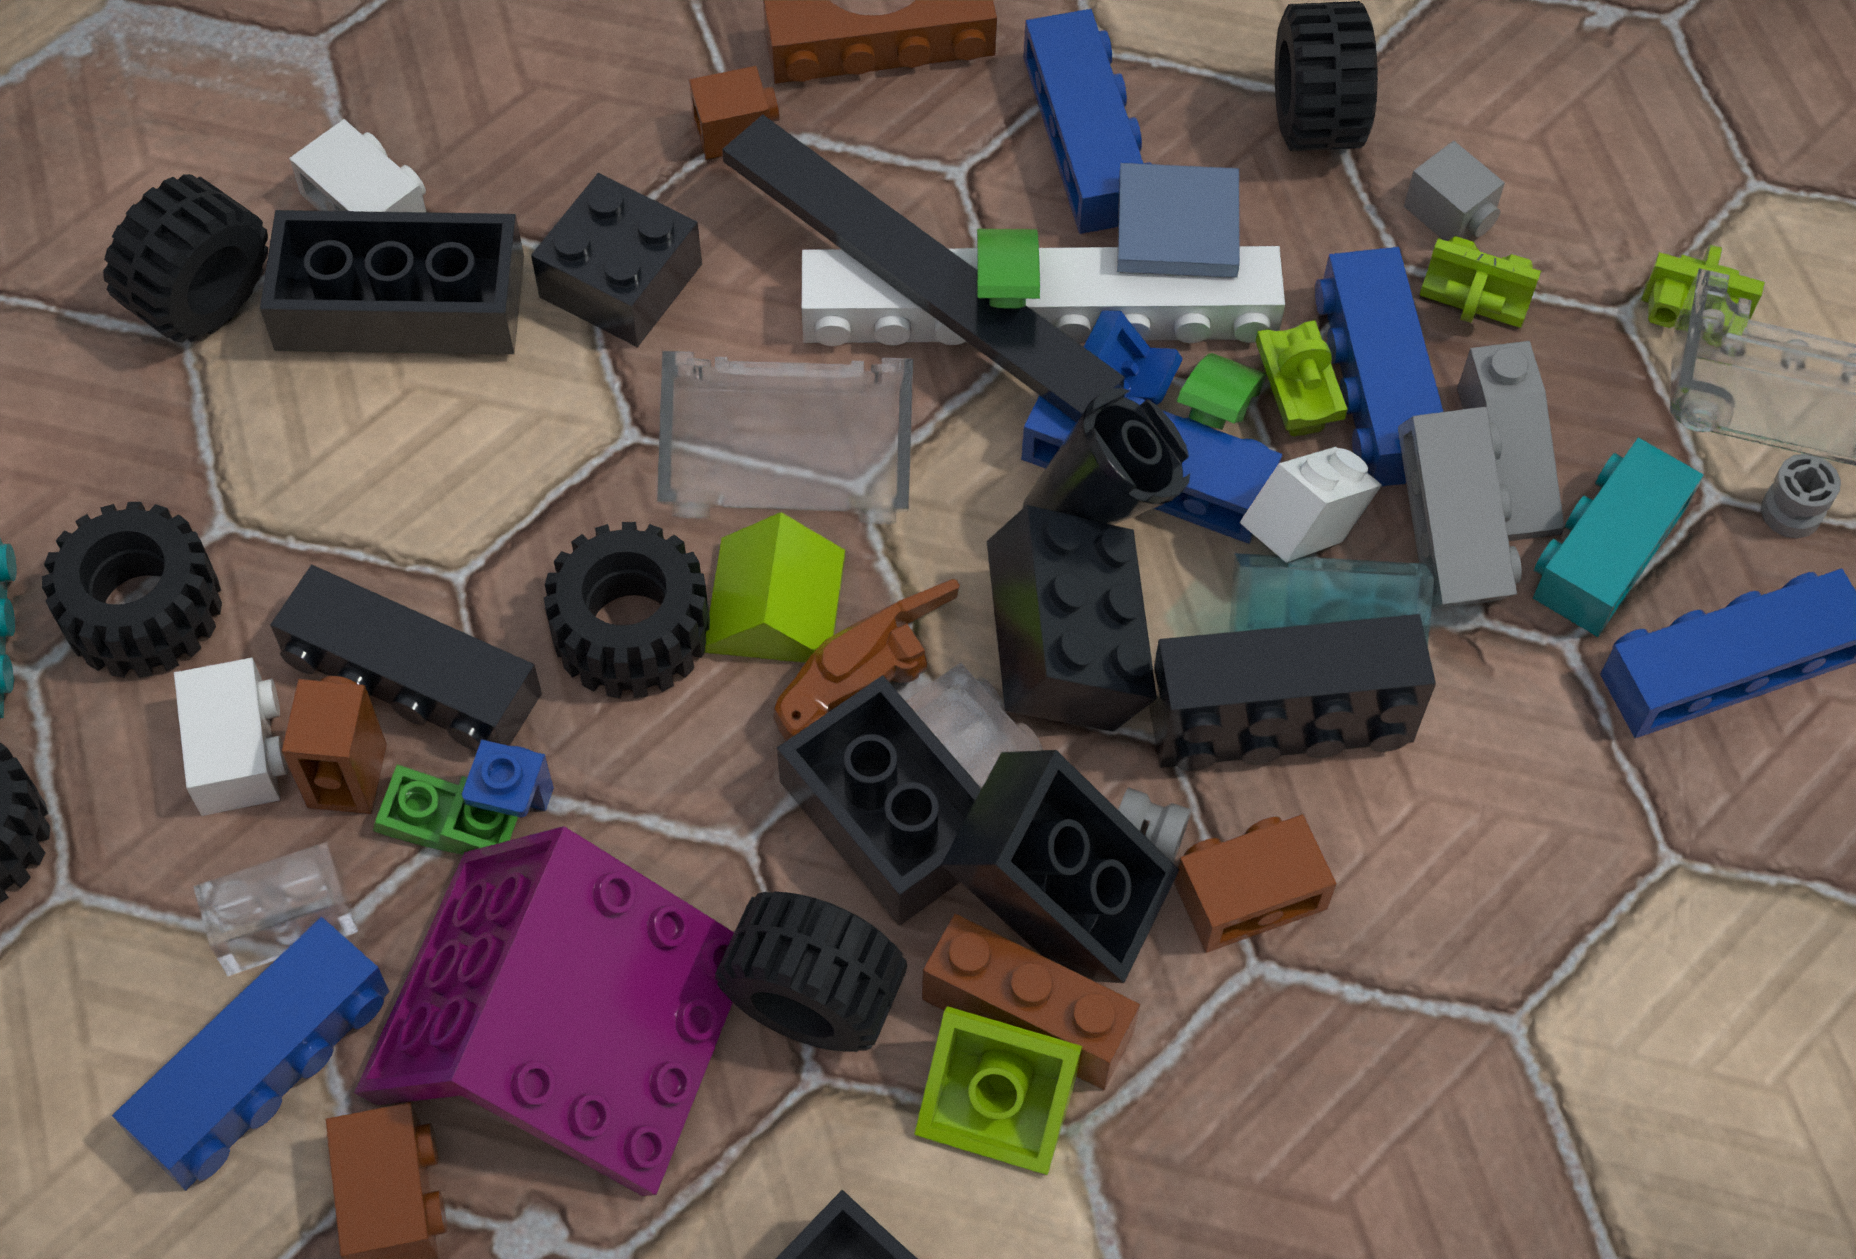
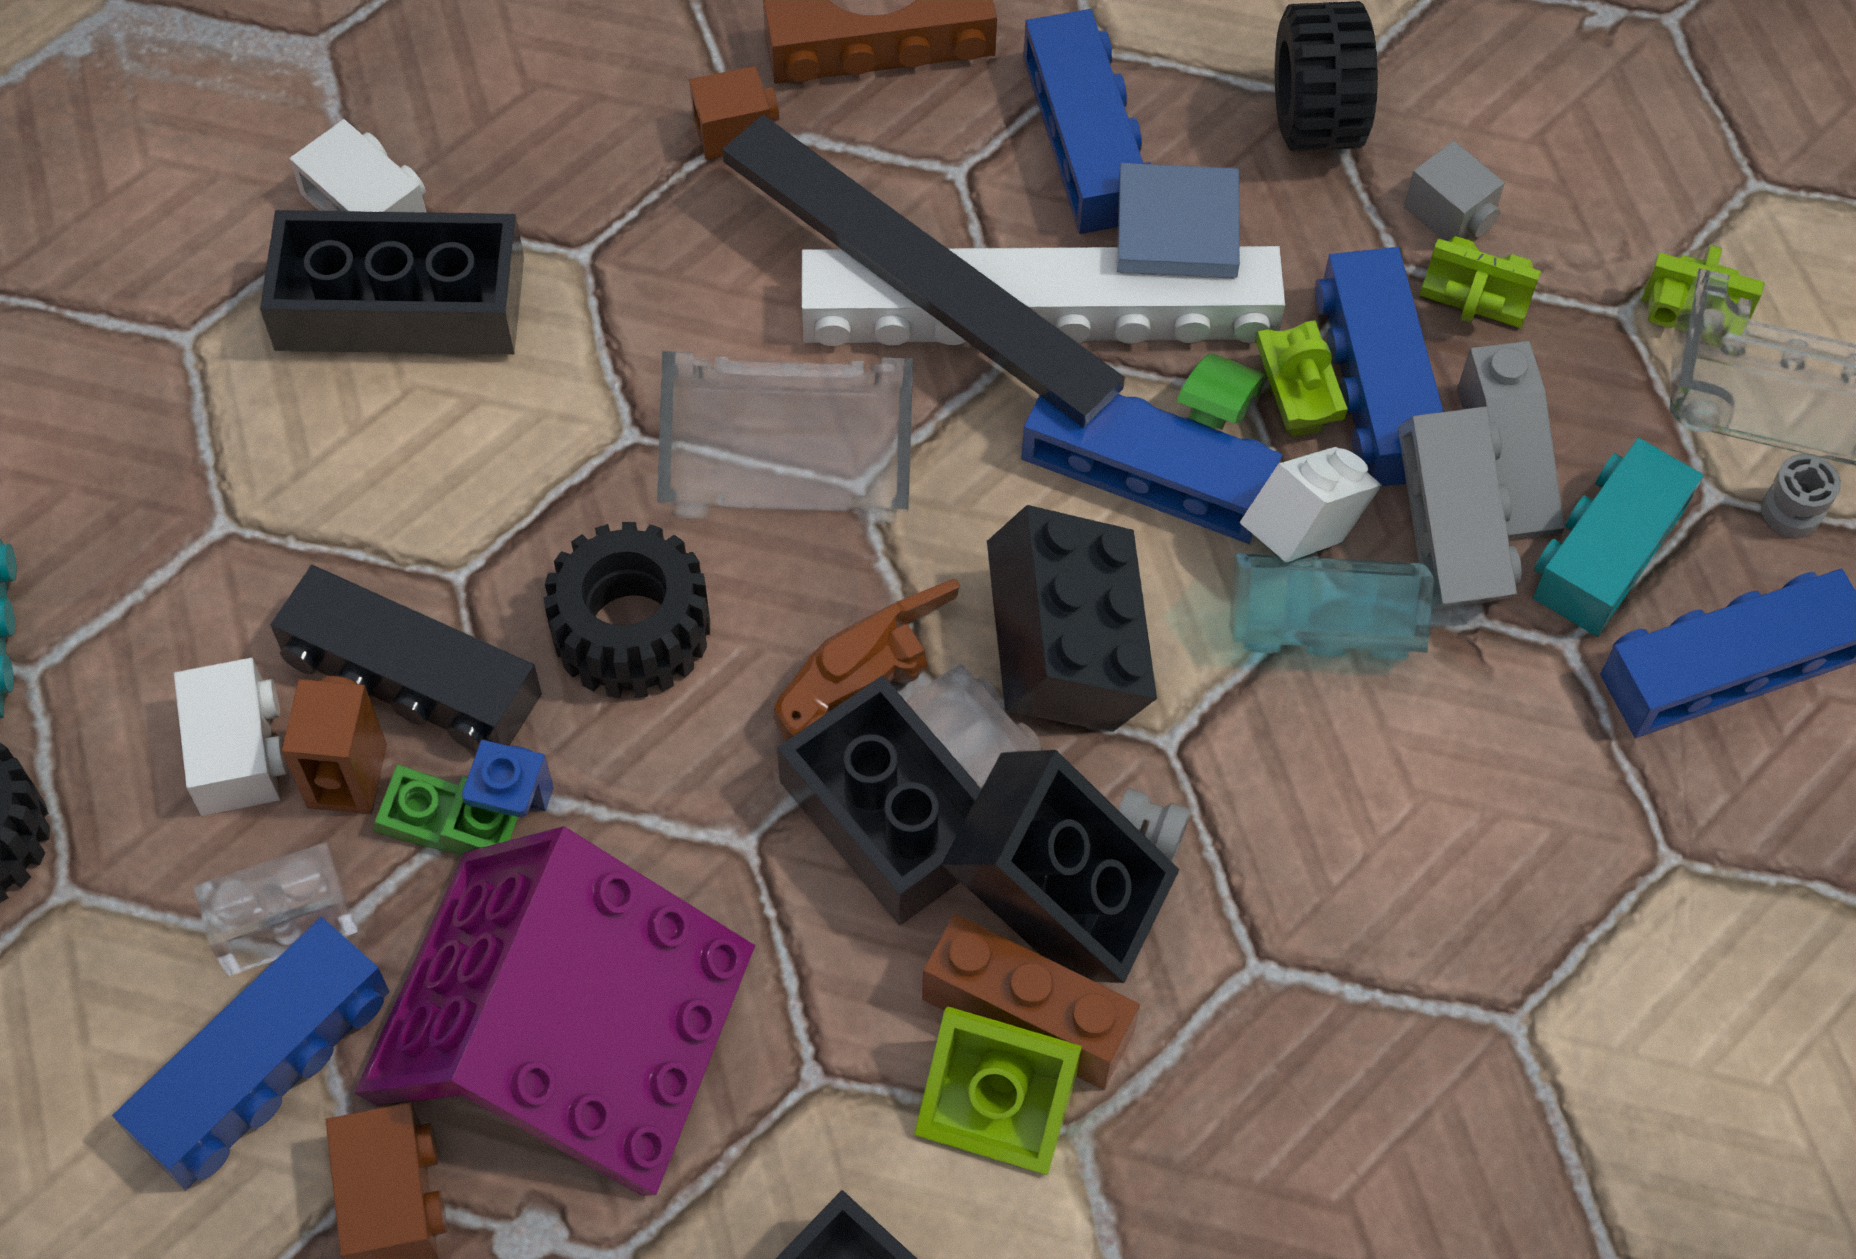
black tyre [42,502,222,678] -> none
black tyre [103,174,269,343] -> none
black brick [531,173,702,348] -> none
lime slope [704,512,845,663] -> none
black tyre [715,891,908,1052] -> none
bright green slope [977,229,1040,308] -> none
black cone [1023,388,1190,525] -> none
blue bracket [1084,310,1183,405] -> none
black brick [1149,614,1436,771] -> none
dark orange brick [1174,814,1337,953] -> none

